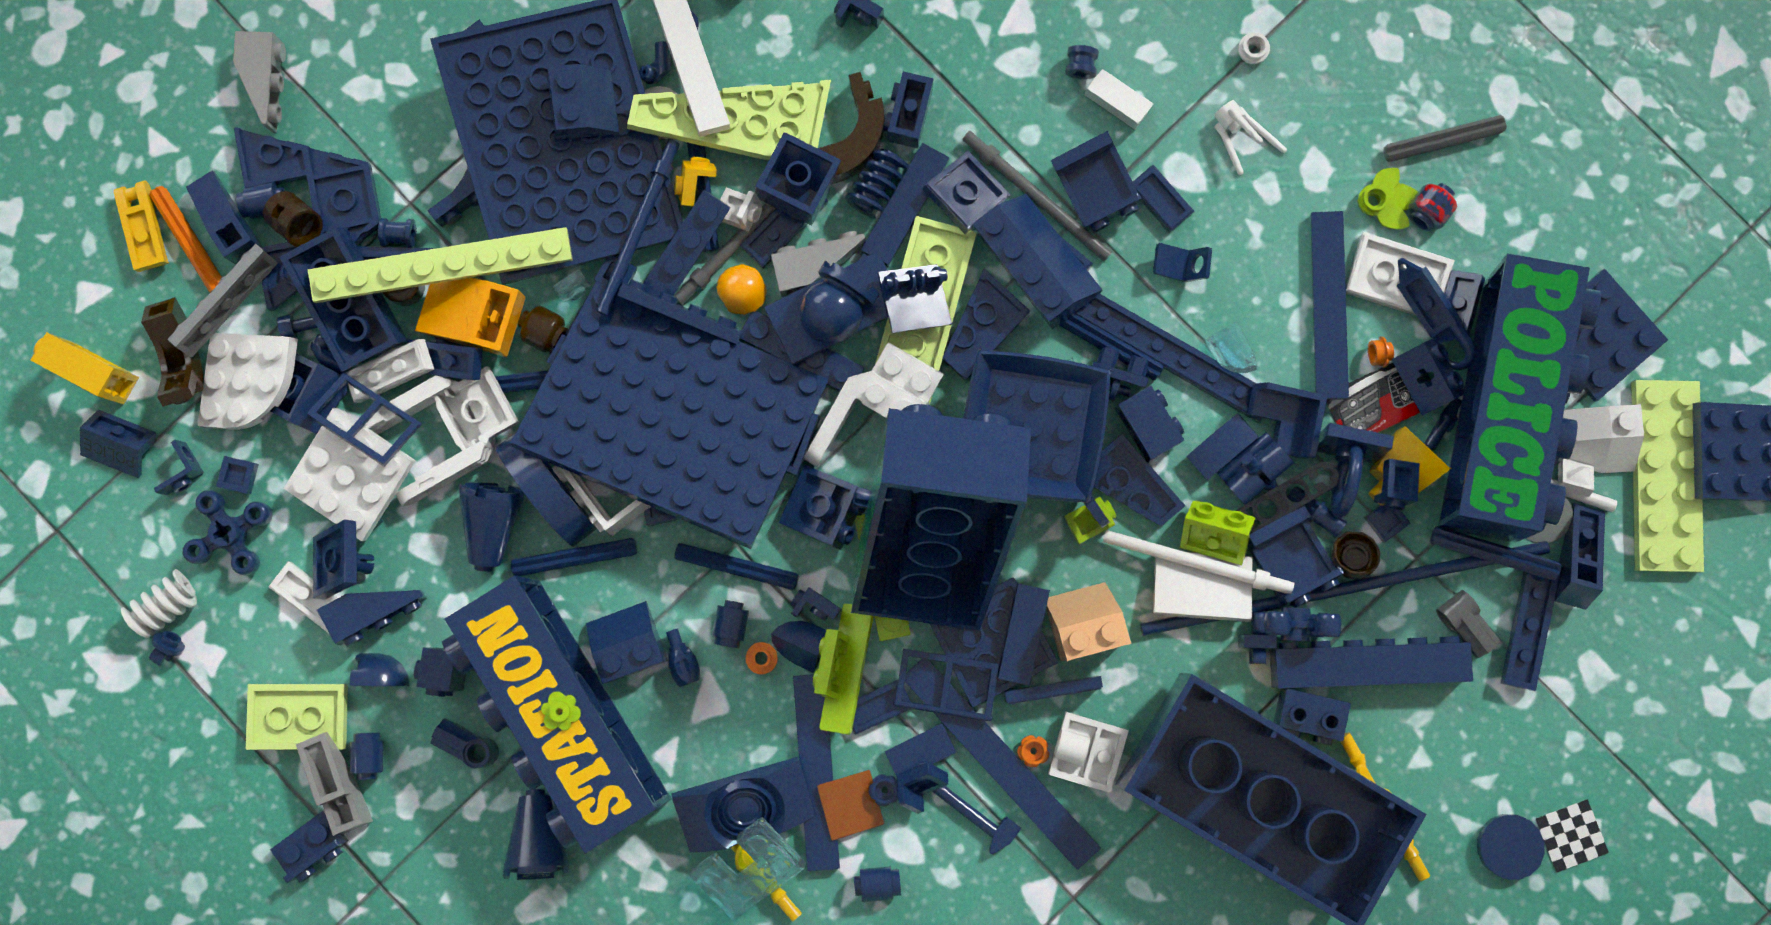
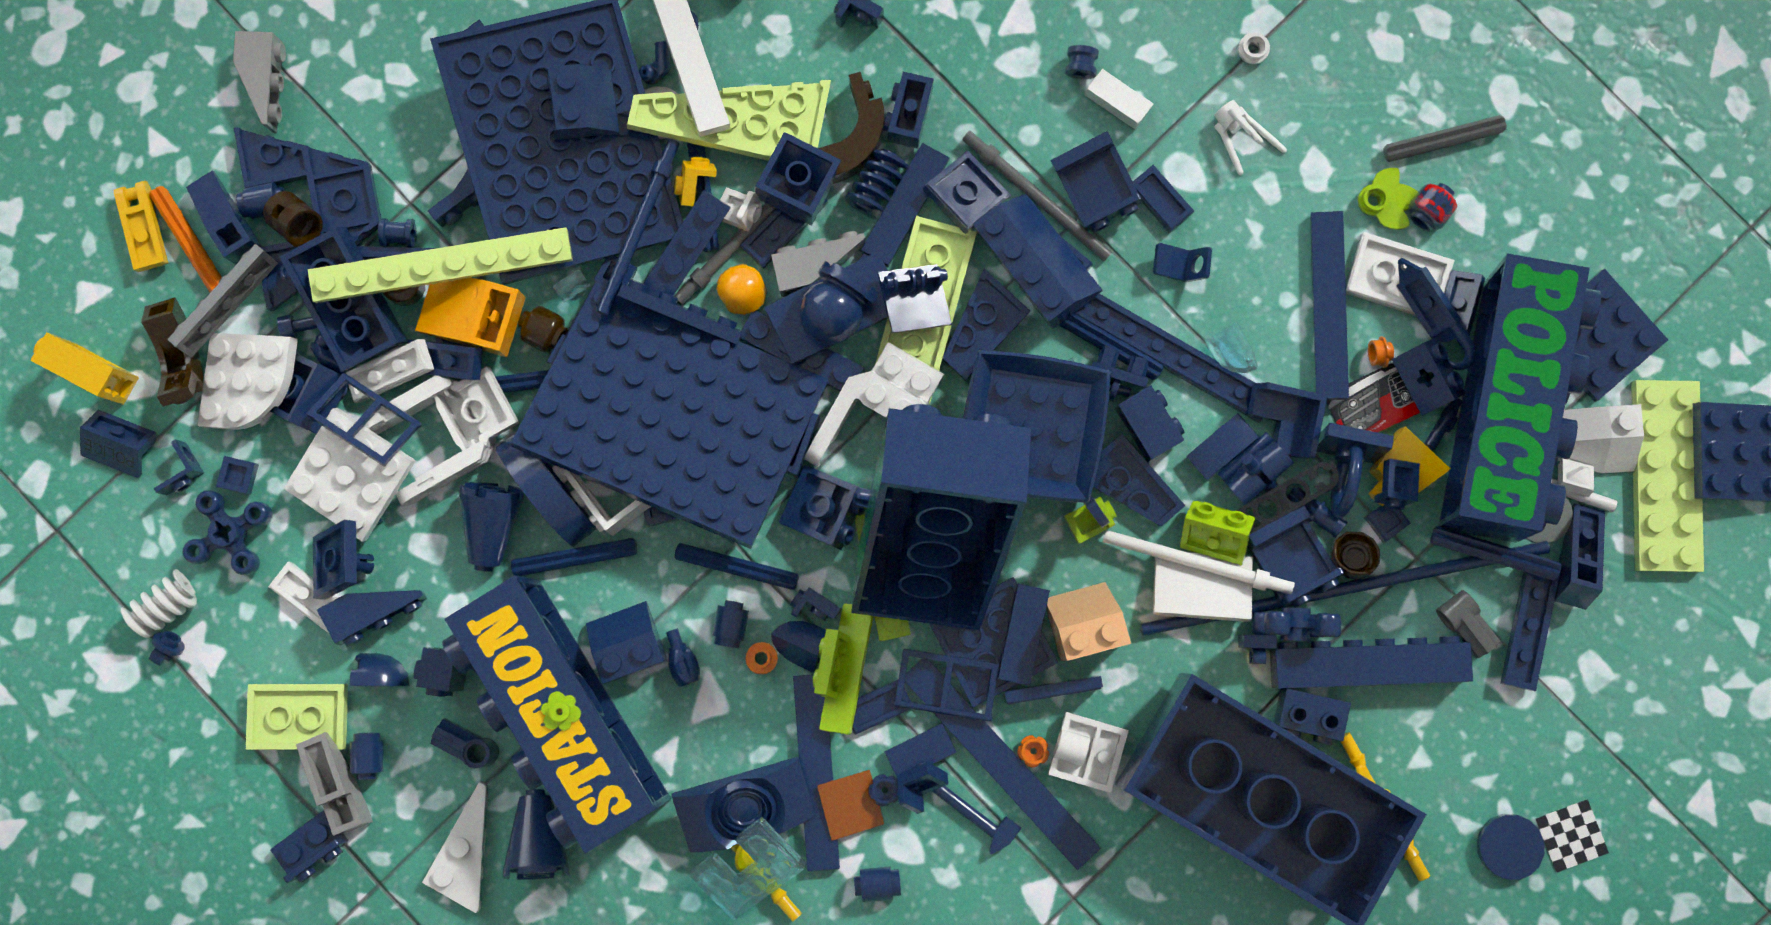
none -> white wing [422,781,488,913]

